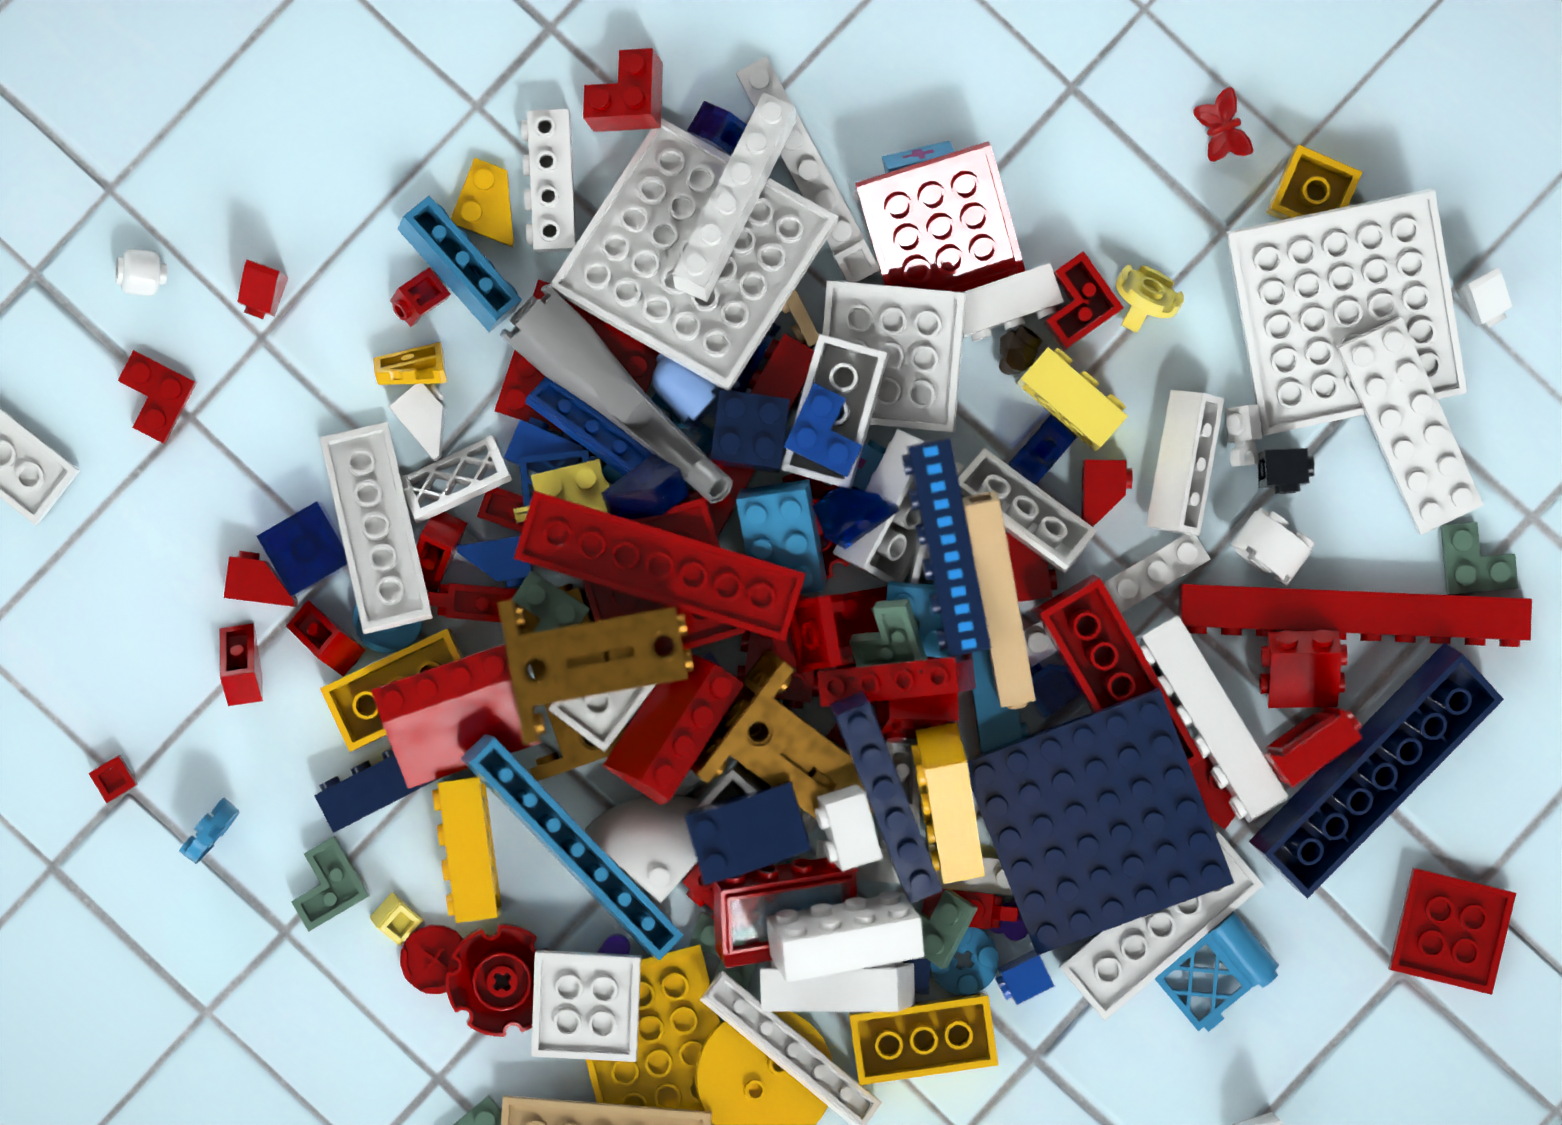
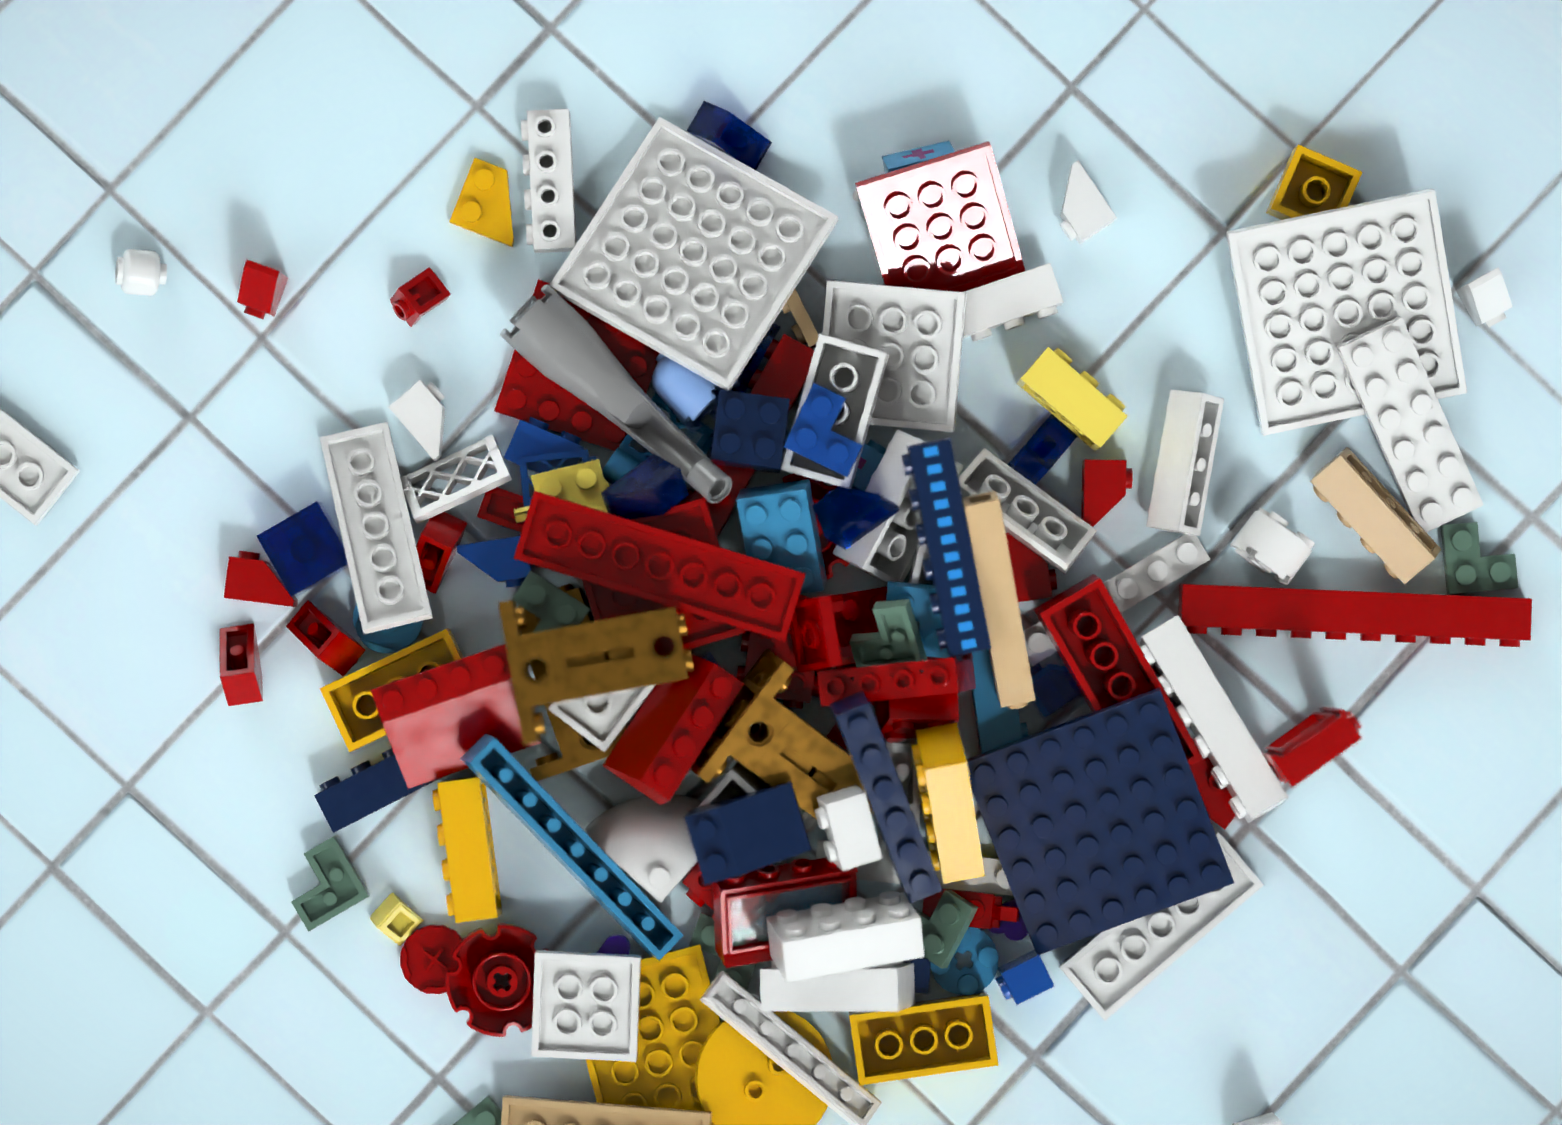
red plate [88,755,138,803] -> none
red plate [117,350,197,444] -> none
dark azure plate [179,797,240,864] -> none
yellow wing [373,342,447,385] -> none
dark azure brick [397,196,522,333] -> none
red hinge [427,583,518,623] -> none
blue tile [525,377,657,484] -> none
red brick [583,48,663,132] -> none
white brick [673,93,796,302] -> none
white plate [736,56,865,255] -> none
white plate [833,240,880,283] -> none
dark brown rock [998,325,1043,375] -> none
red brick [1044,251,1123,351] -> none
light yellow tile [1116,265,1184,333] -> none
dark azure piece [1155,911,1279,1032] -> none
red piece [1193,87,1254,162] -> none
white plate [1225,404,1262,467] -> none
dark blue brick [1249,643,1504,899] -> none
black brick [1257,448,1315,494] -> none
red brick [1259,630,1347,708] -> none
red plate [1388,867,1516,995] -> none
none -> white slope [1060,160,1117,245]
none -> tan brick [1310,447,1441,584]

